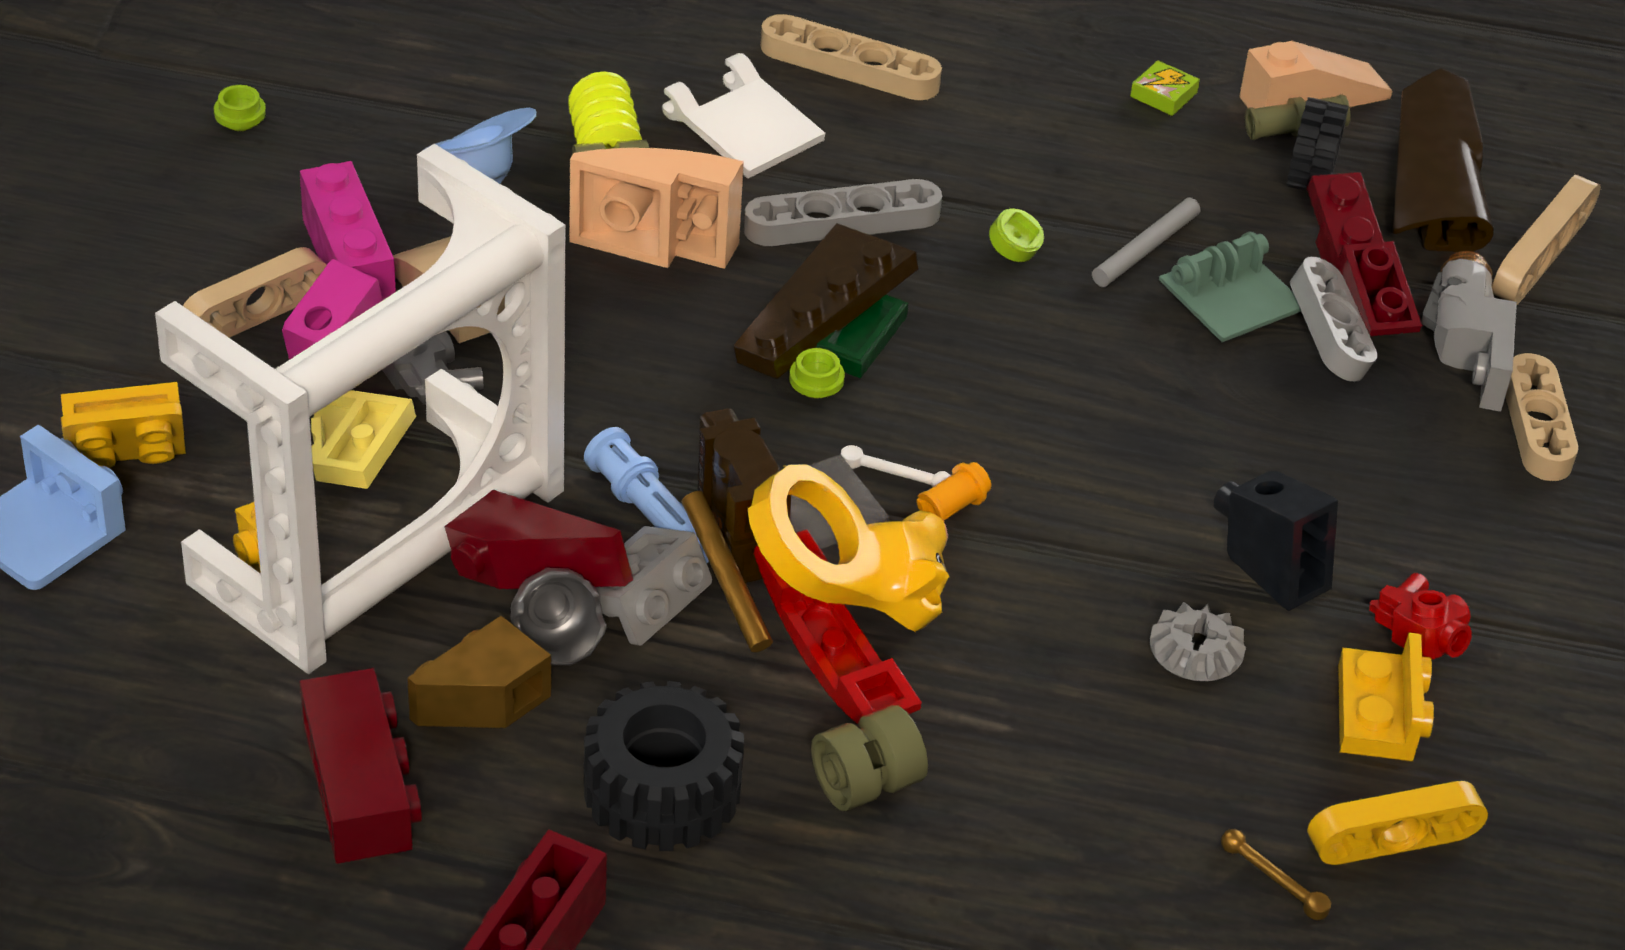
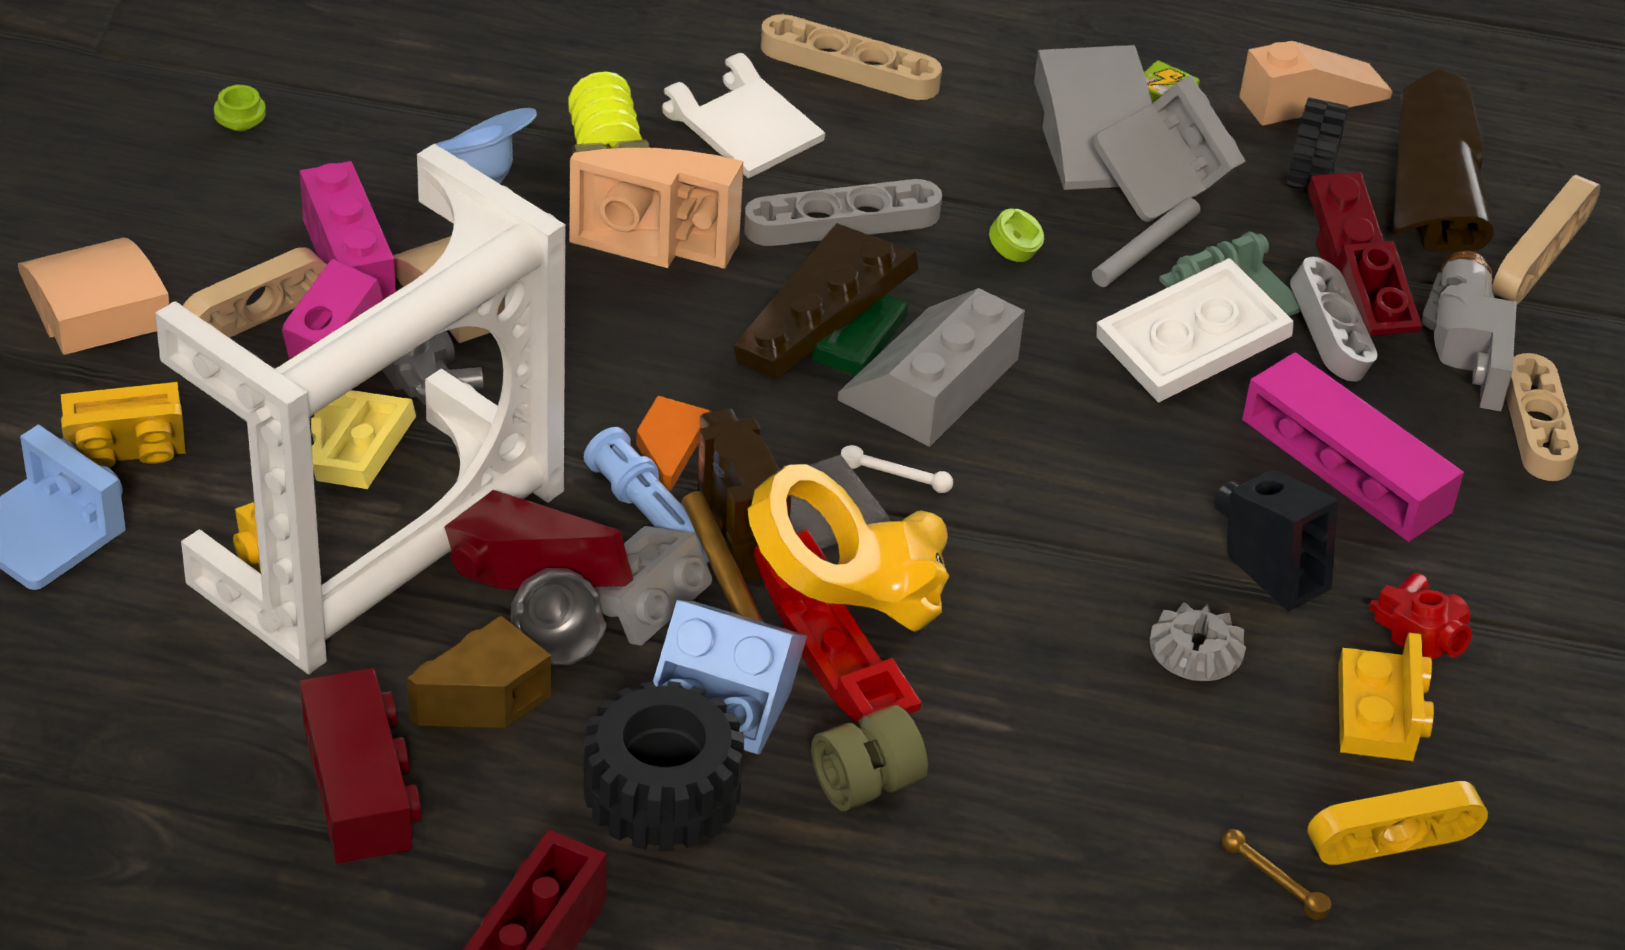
lime plate [789,348,845,398] -> none
light orange pin [917,462,991,522] -> none
olive pin [1245,95,1350,140] -> none
none -> light nougat slope [18,238,169,355]
none -> orange tile [636,396,710,491]
none -> light blue slope [653,600,807,754]
none -> light grey slope [838,288,1025,447]
none -> light grey slope [1034,45,1152,190]
none -> light grey bracket [1093,75,1246,222]
none -> white plate [1097,258,1293,403]
none -> dark pink brick [1242,352,1464,542]

